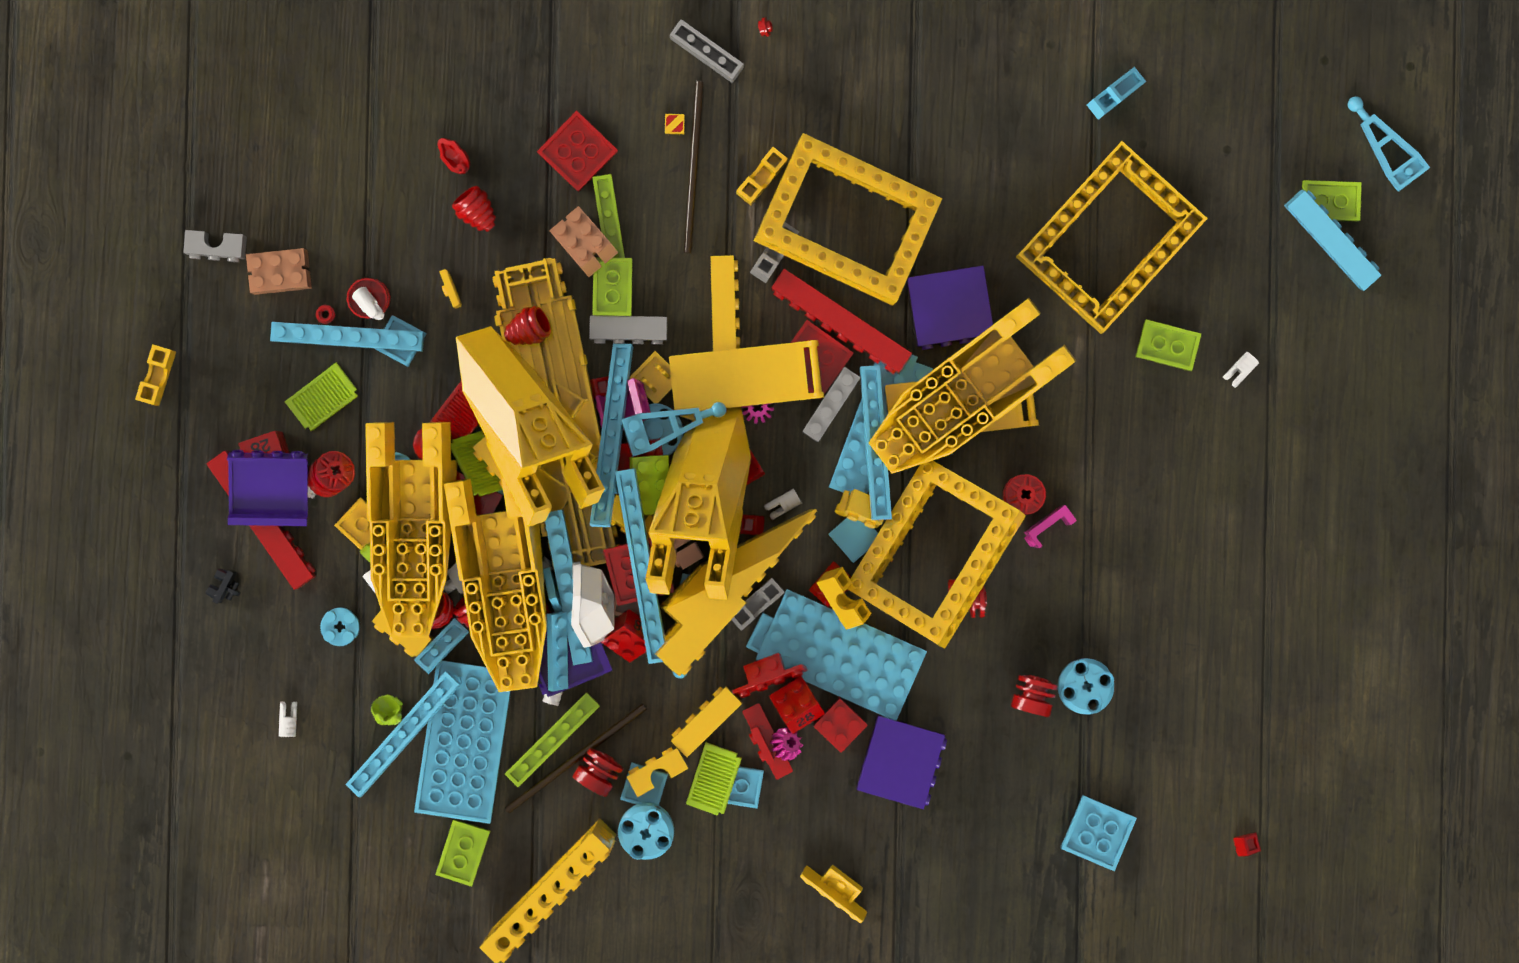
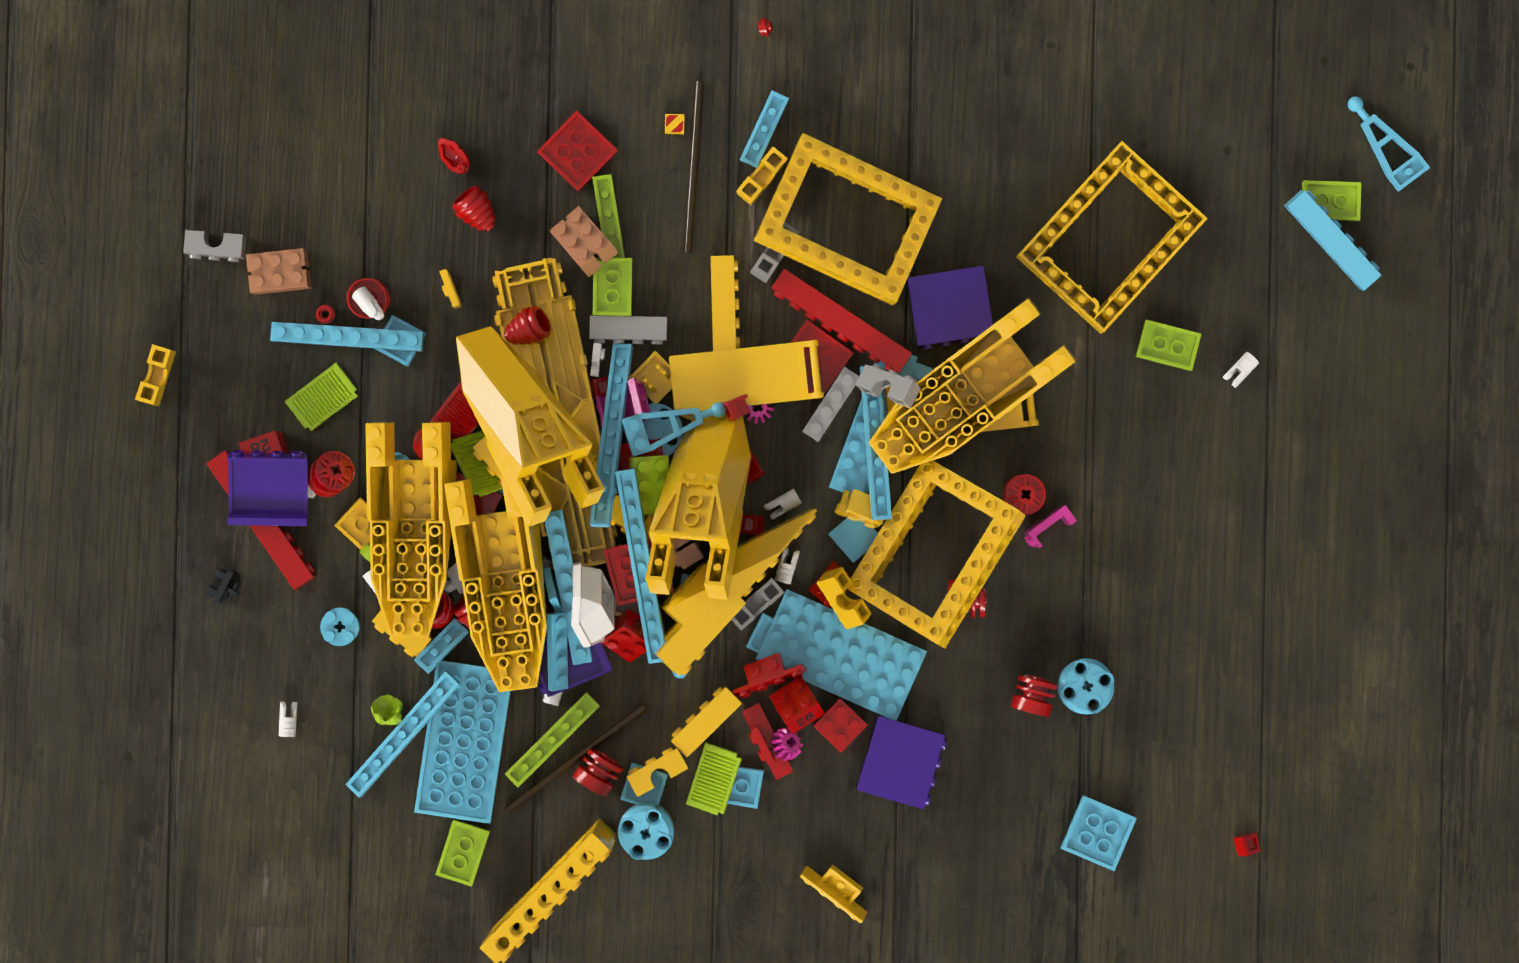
light grey brick [670,19,744,83] -> none
medium azure slope [1087,67,1146,120] -> none
none -> white plate [590,343,606,377]
none -> red panel [722,394,750,421]
none -> medium azure plate [740,91,789,168]
none -> white hinge [774,547,800,584]
none -> light grey arch [855,364,920,408]

